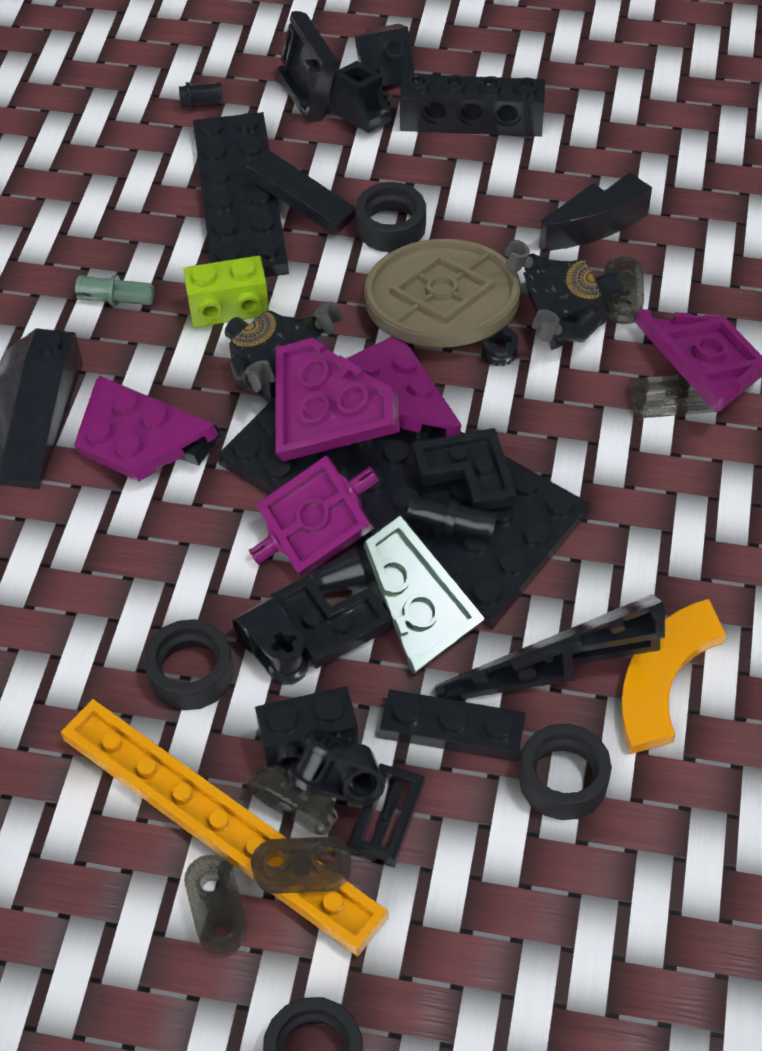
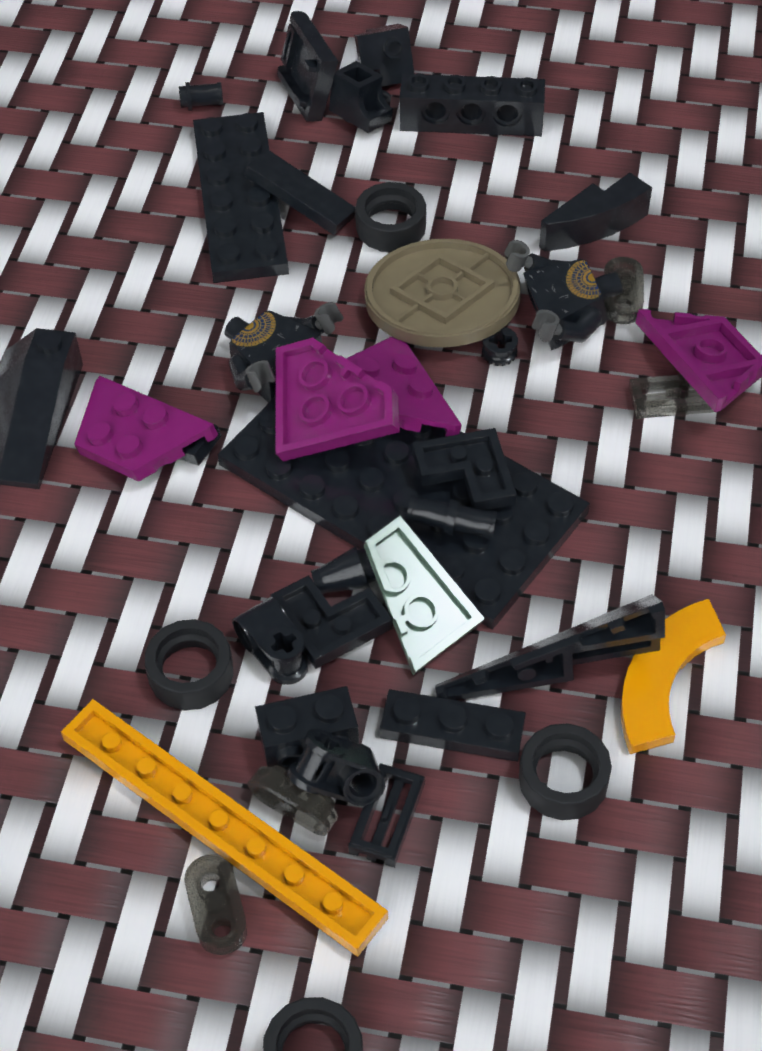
sand green axle [75,275,155,306] -> none
lime brick [183,255,269,328] -> none
magenta plate [249,455,380,577] -> none
clear smoke plate [251,837,352,894] -> none

